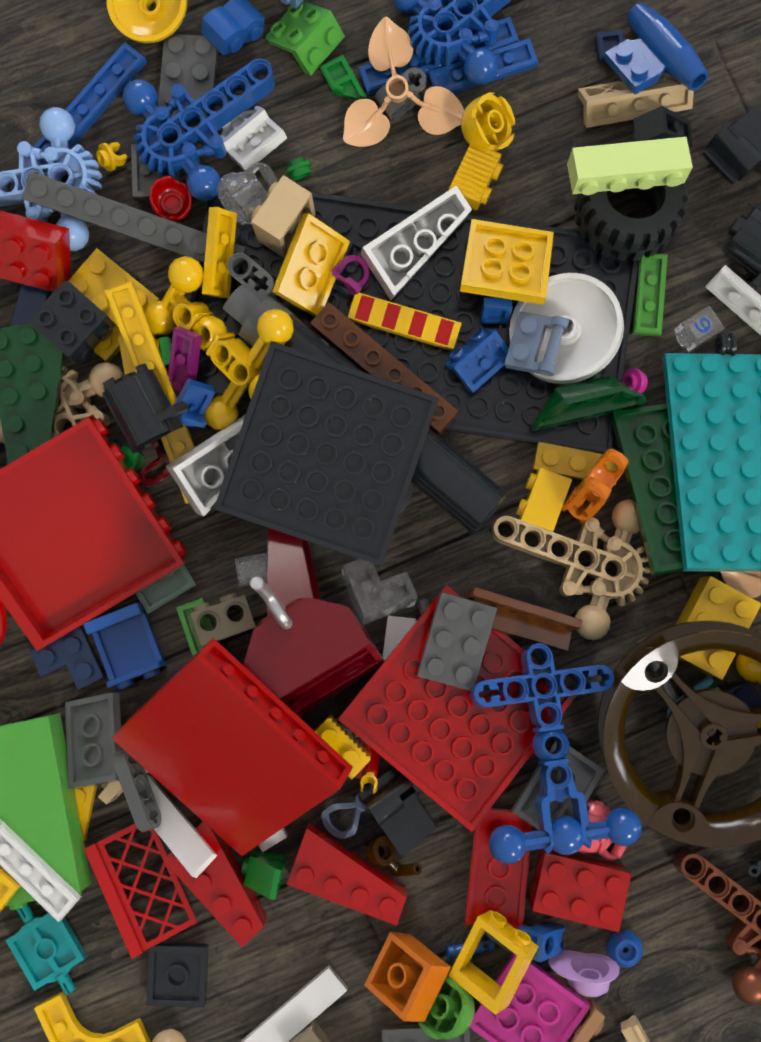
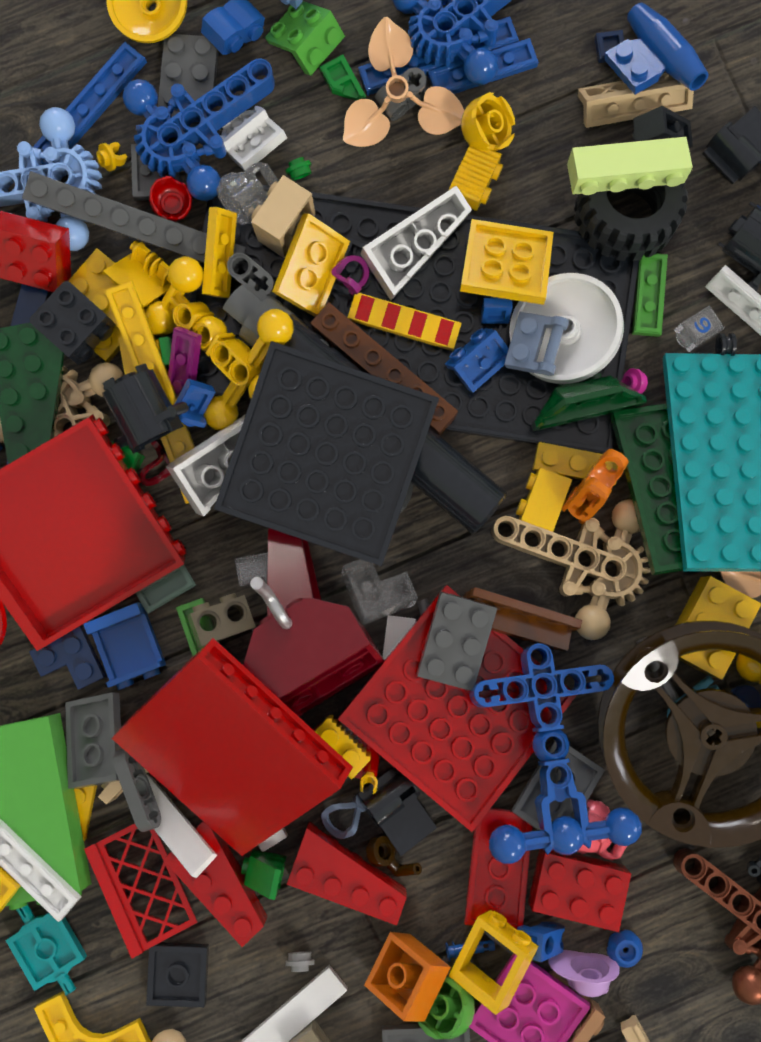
none -> yellow hinge [102,241,171,308]
none -> light grey plate [285,952,314,972]

